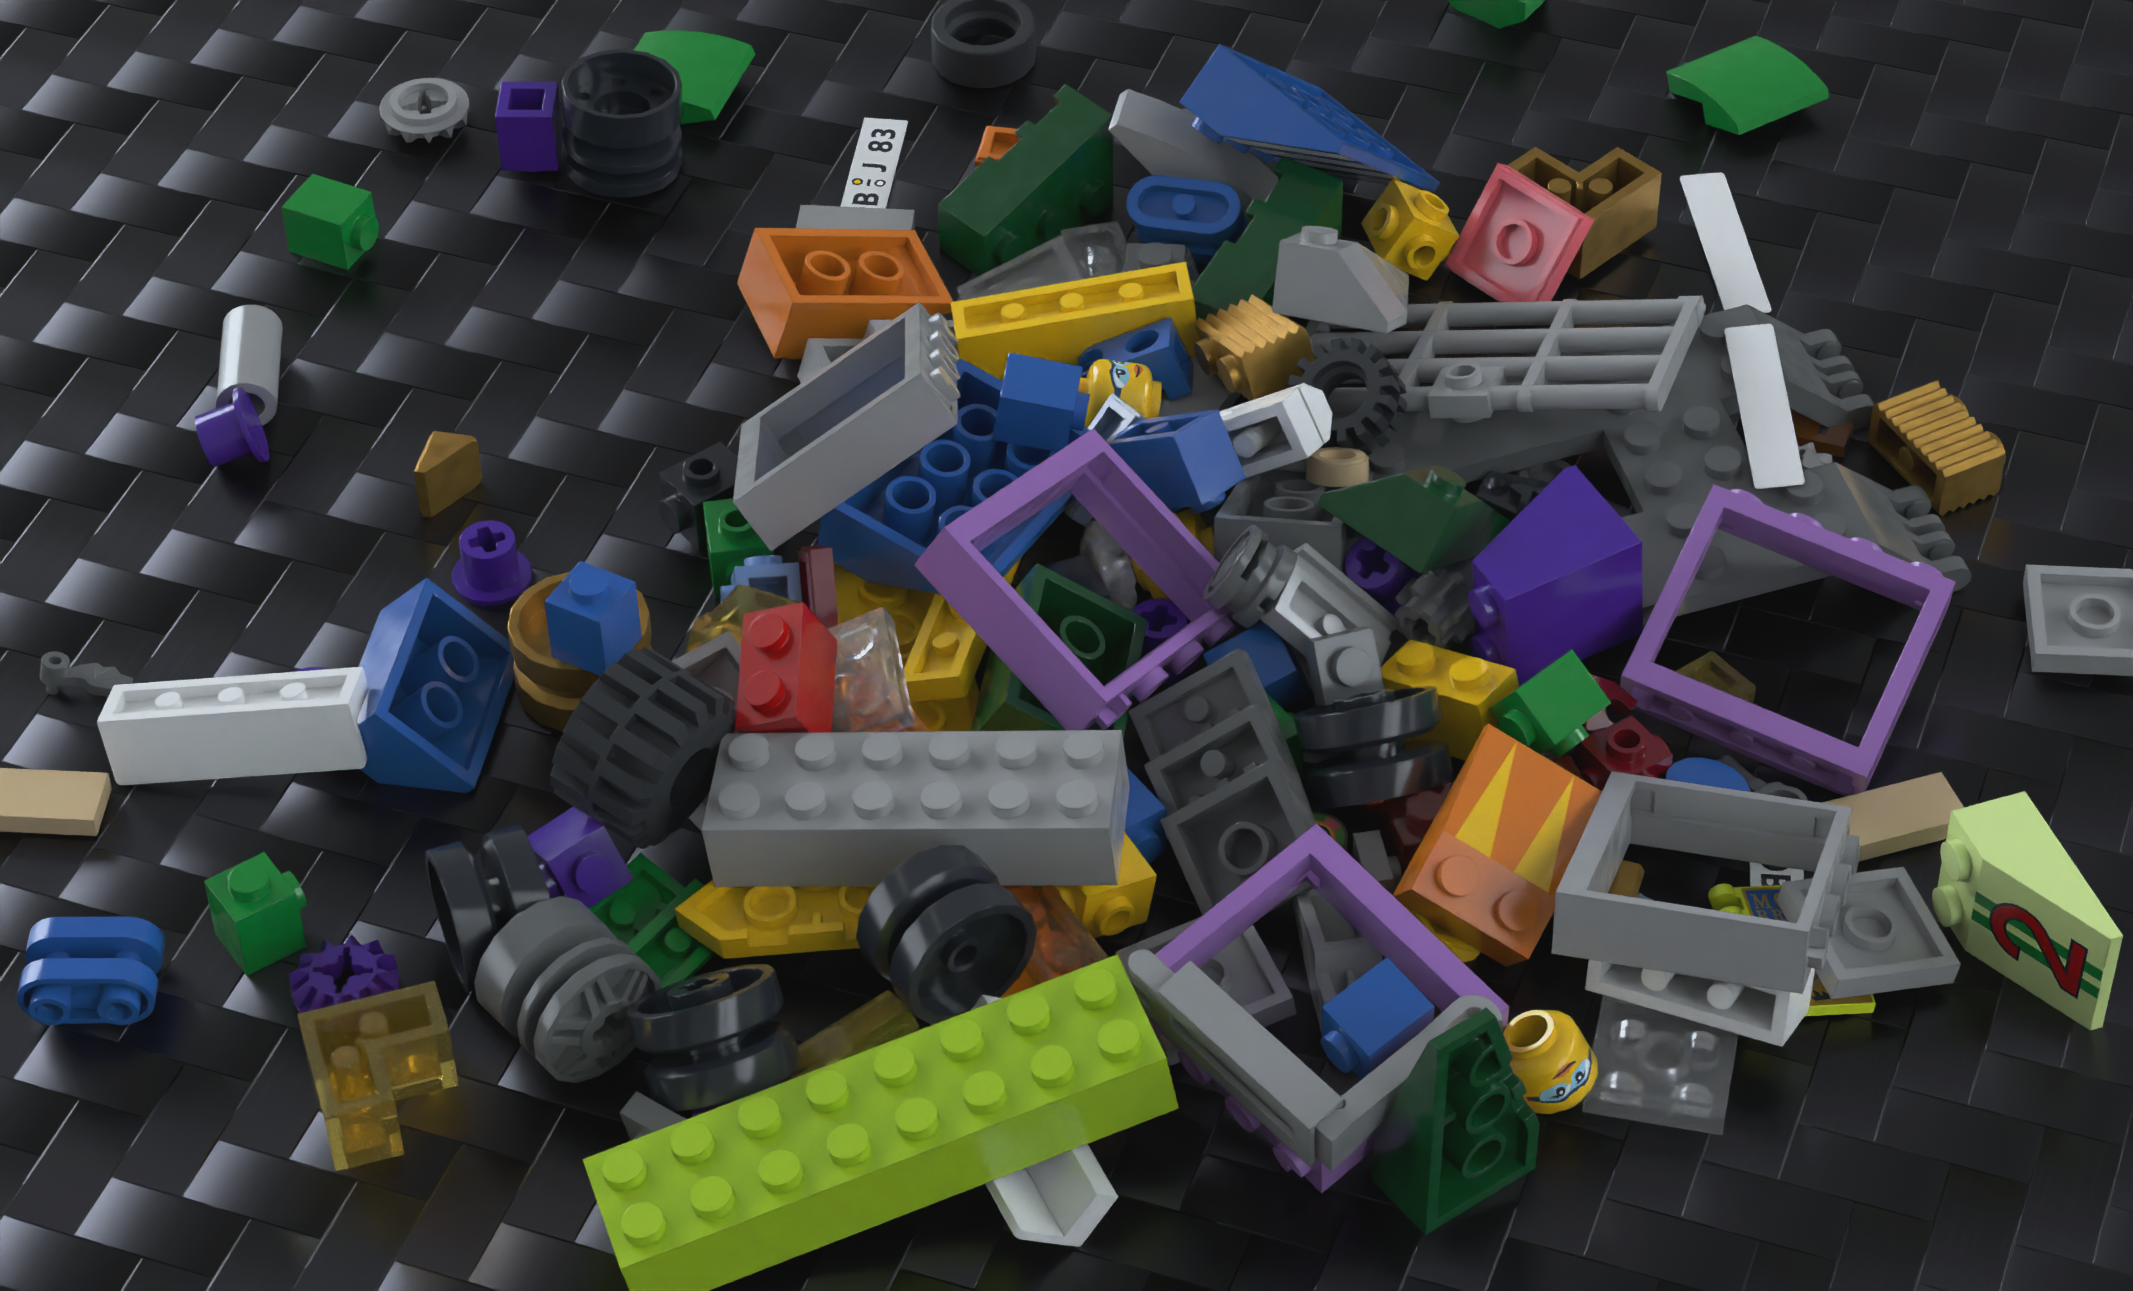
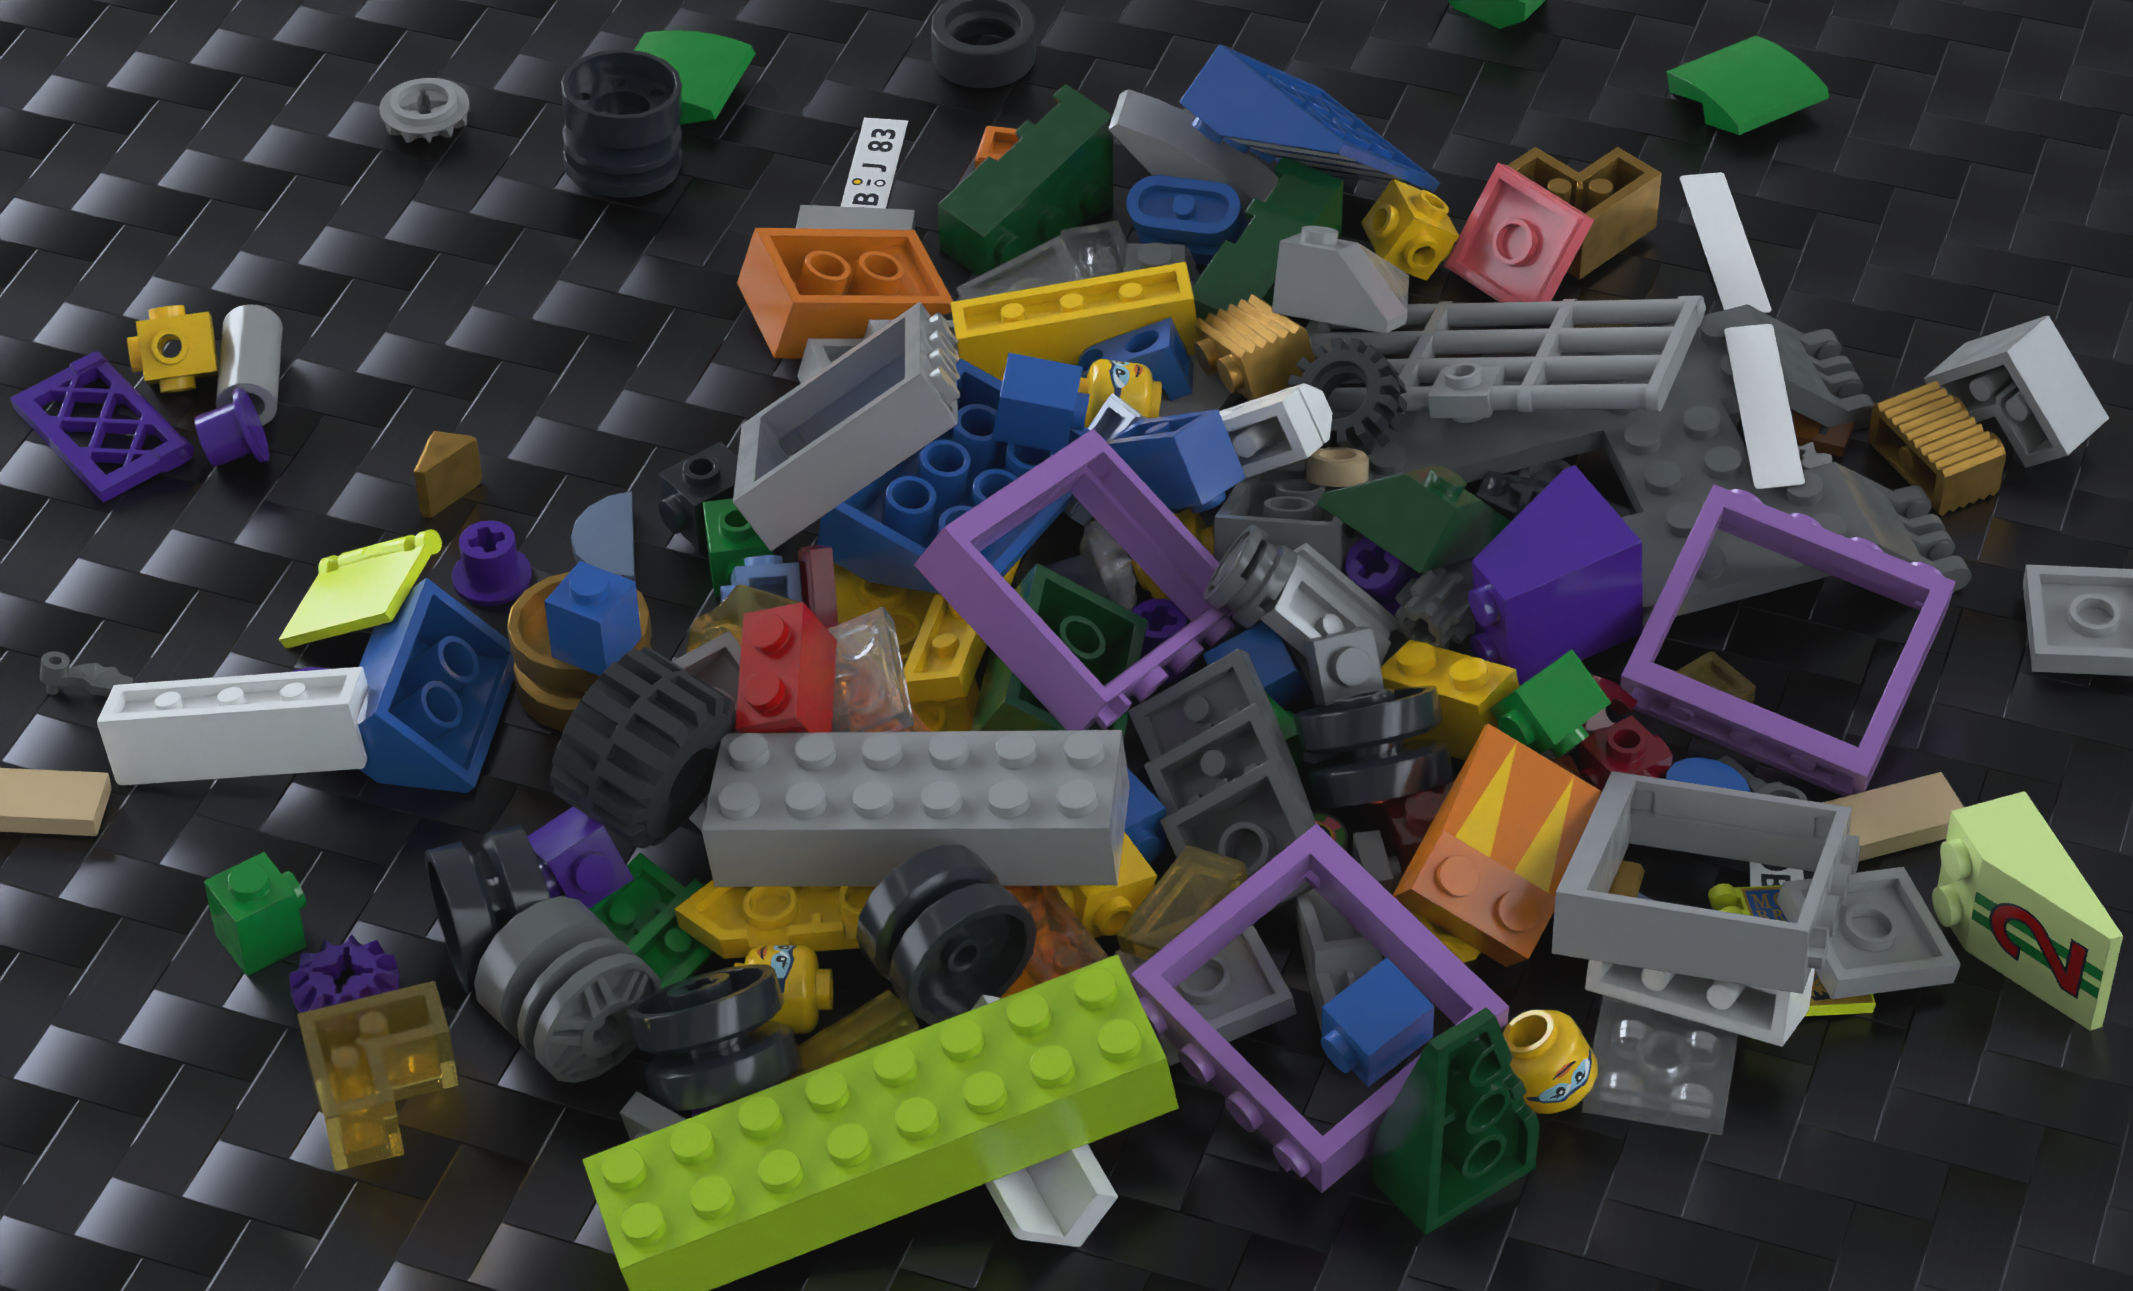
blue brick [17,917,166,1025] -> none
green brick [281,174,379,270] -> none
dark purple brick [495,82,563,172] -> none
light grey hinge [1128,949,1503,1172] -> none
none -> dark purple window [10,351,195,503]
none -> yellow brick [127,305,219,393]
none -> neon yellow piece [279,529,442,648]
none -> sand blue tile [571,491,636,582]
none -> yellow head [734,945,833,1034]
none -> clear yellow tile [1116,845,1248,960]
none -> light grey brick [1923,315,2109,468]

